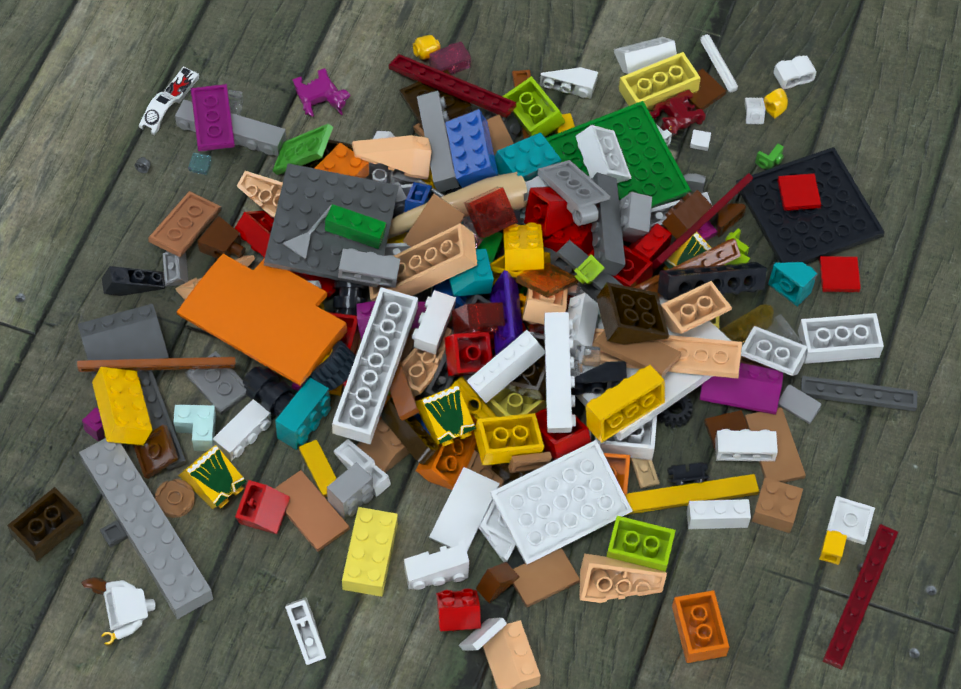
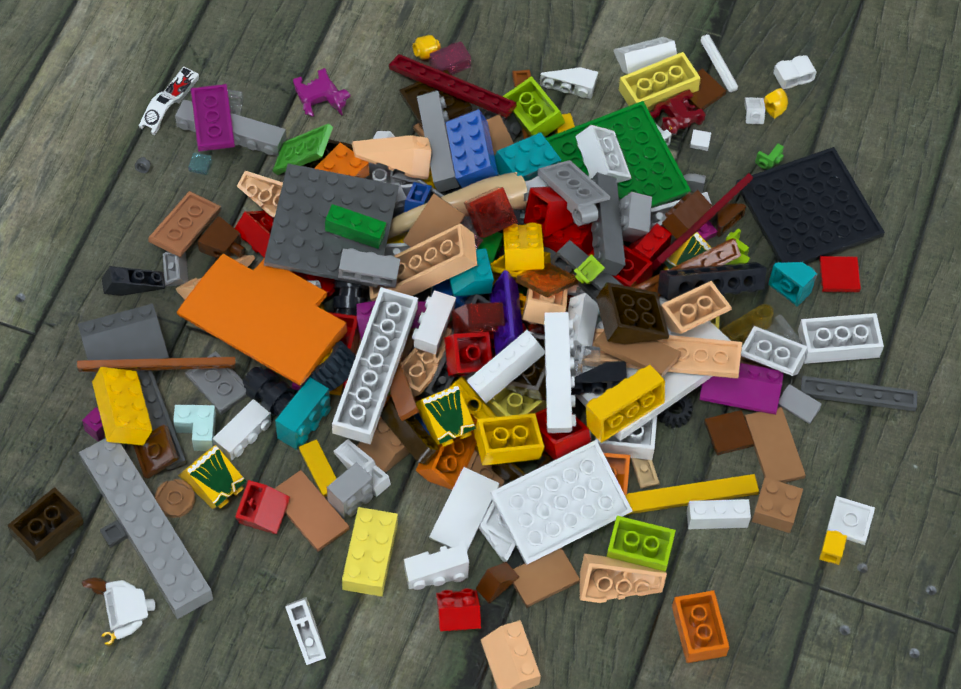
light grey piece [282,205,331,259] -> none
white tile [459,618,507,651] -> none
medium nougat tile [508,452,552,473] -> none
black hinge [667,462,710,485] -> none
white brick [715,429,778,461] -> none
red tile [778,173,821,211] -> none
dark red tile [822,524,898,670] -> none

